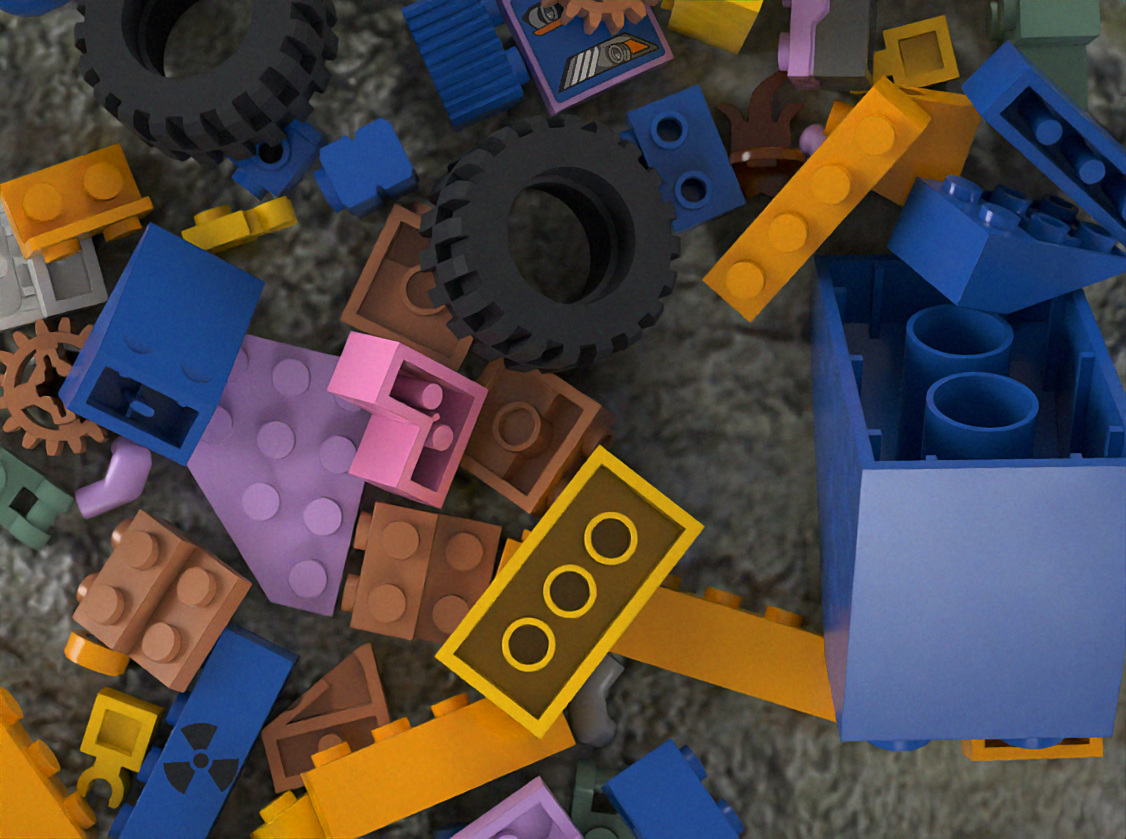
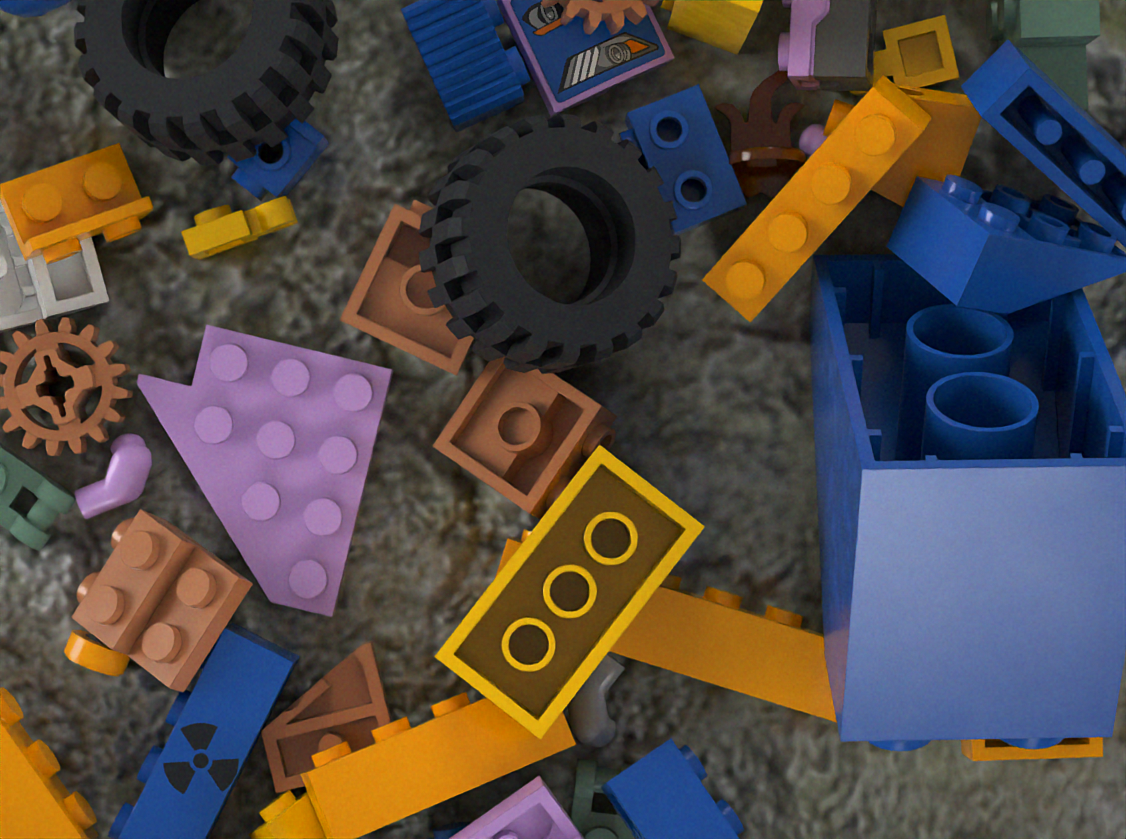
blue slope [58,222,265,467] -> none
yellow plate [77,686,164,809] -> none
blue brick [313,117,420,219] -> none
bright pink brick [327,331,489,509] -> none
nougat plate [341,500,503,644] -> none

